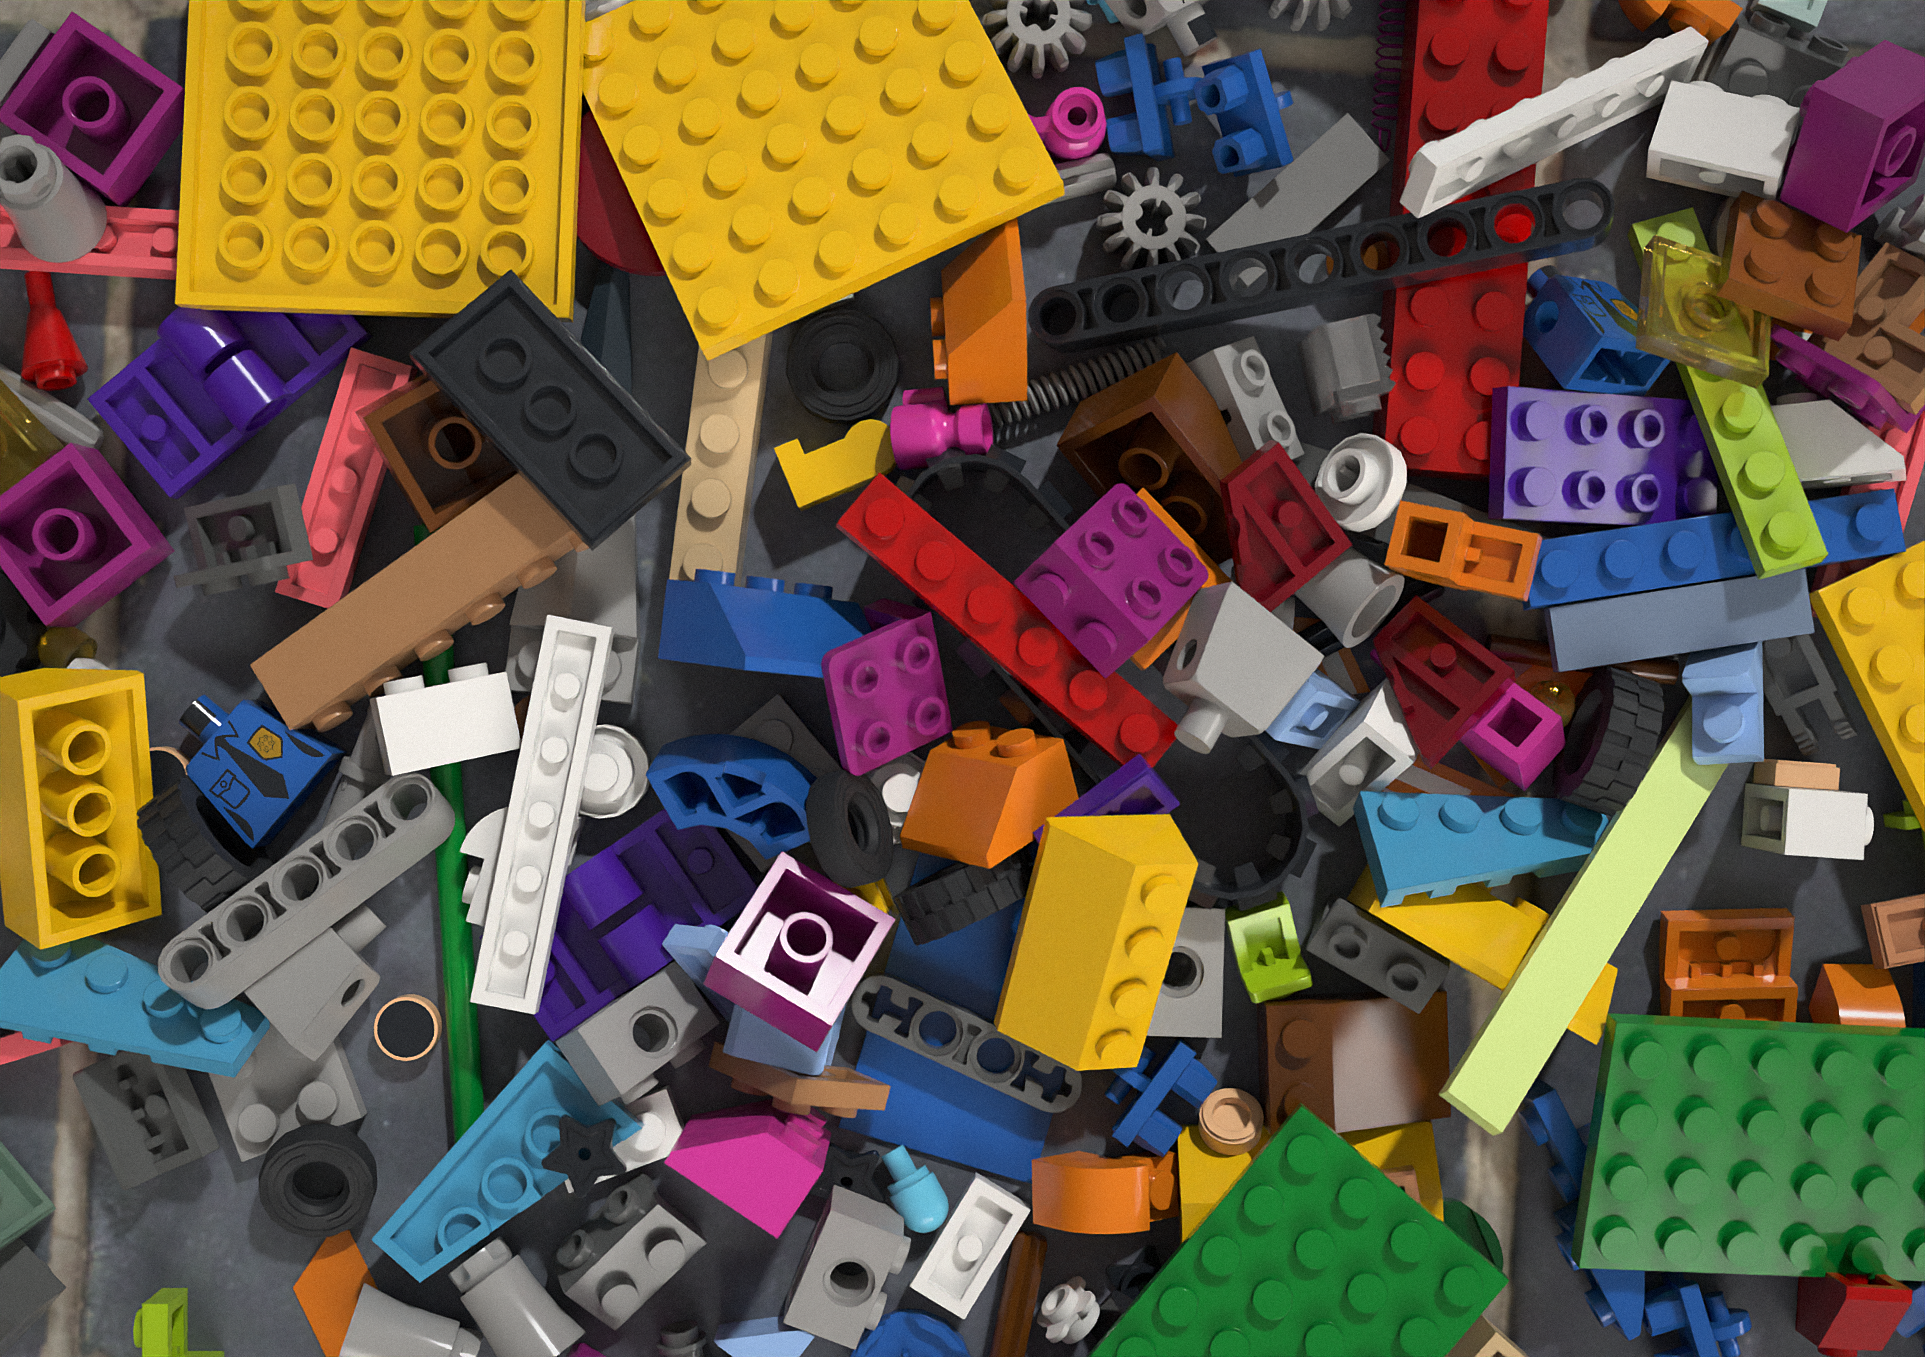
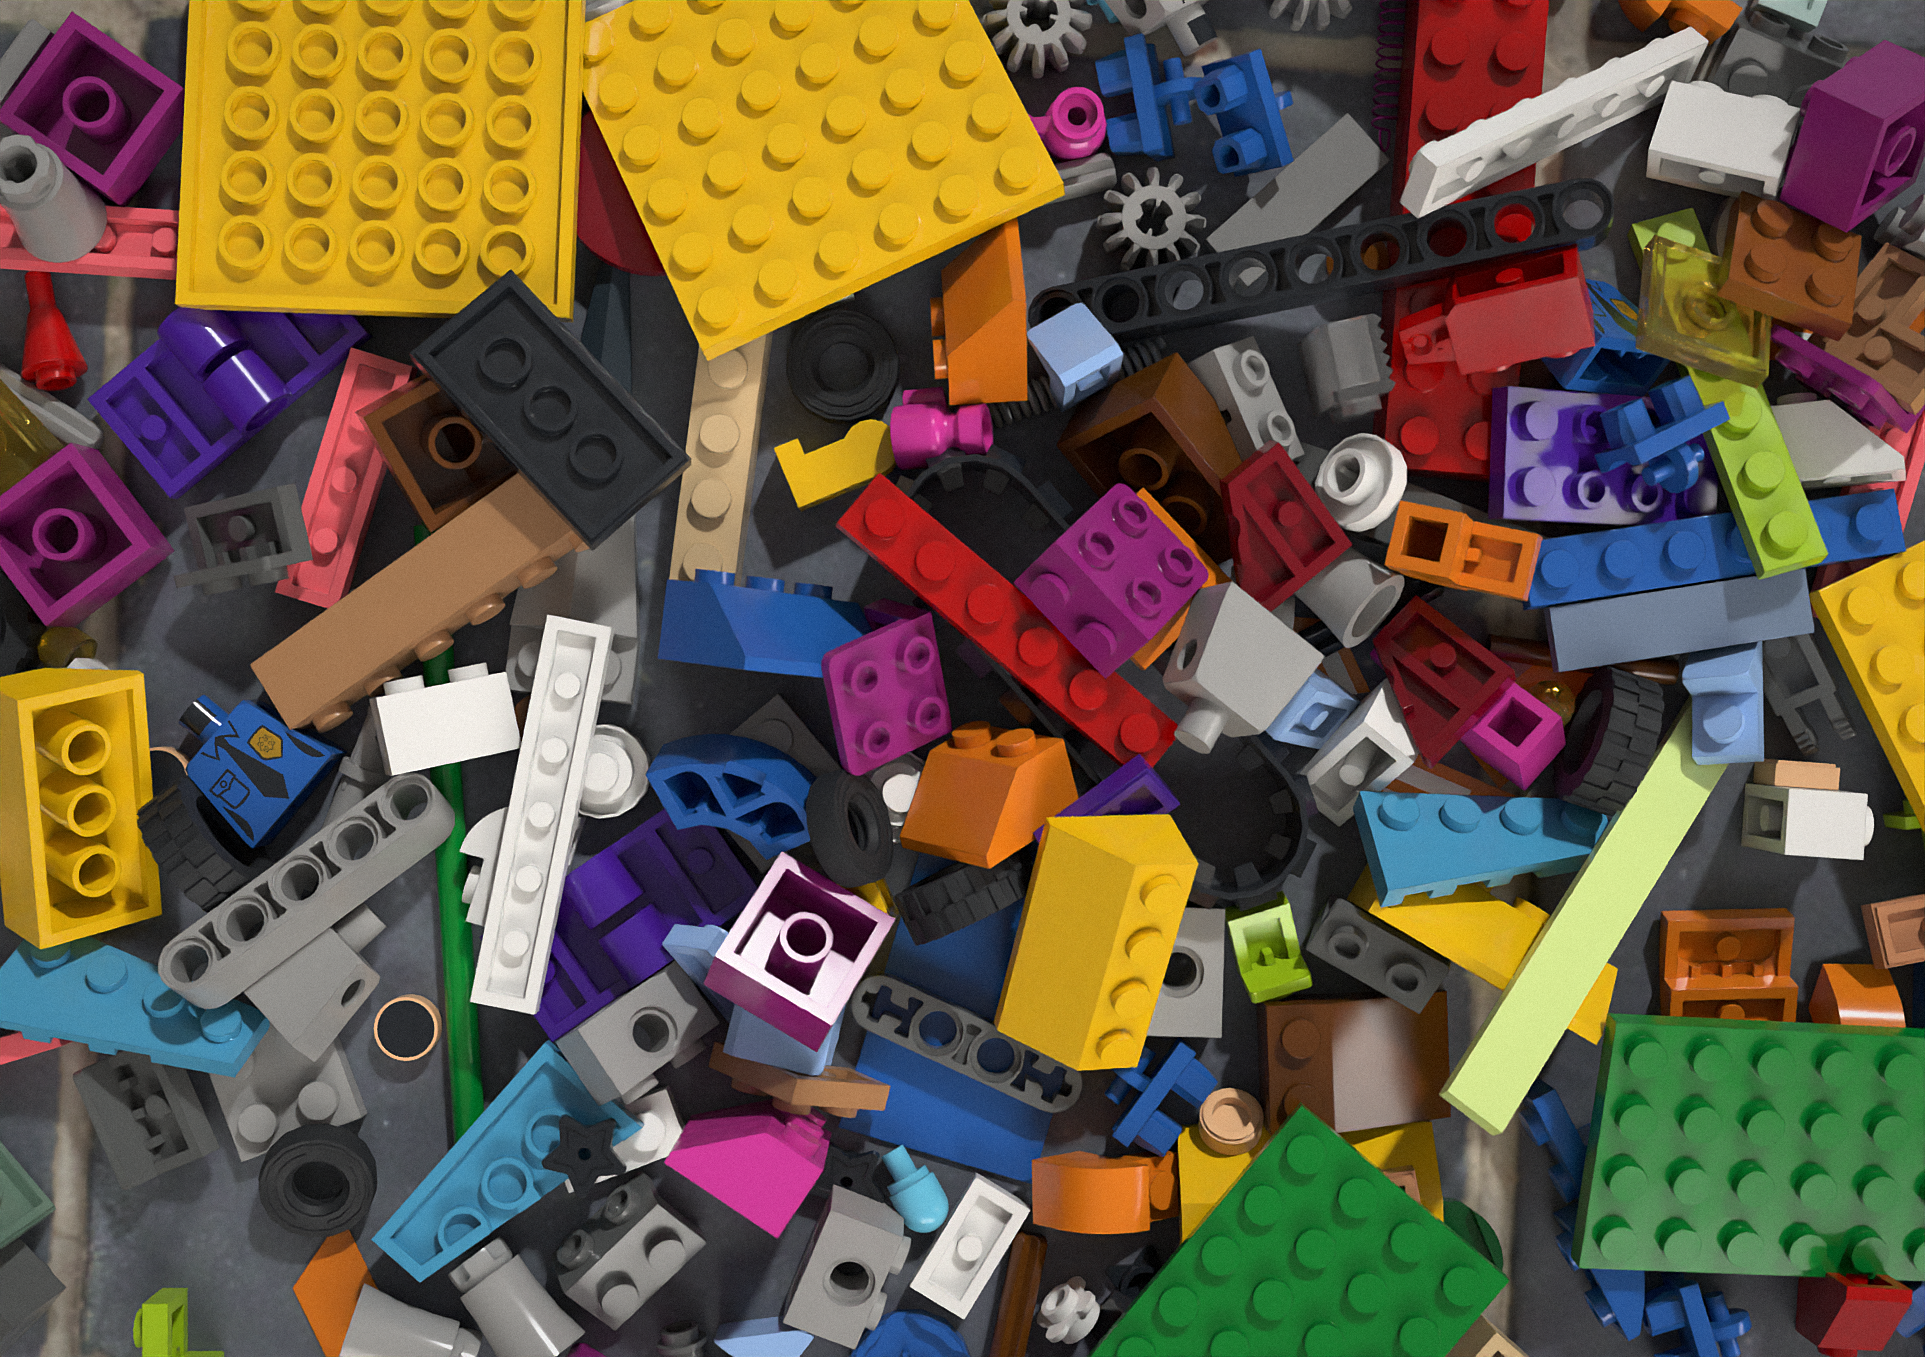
none -> light blue slope [1027,303,1124,412]
none -> red hinge [1399,243,1595,375]
none -> blue hips [1594,375,1730,493]

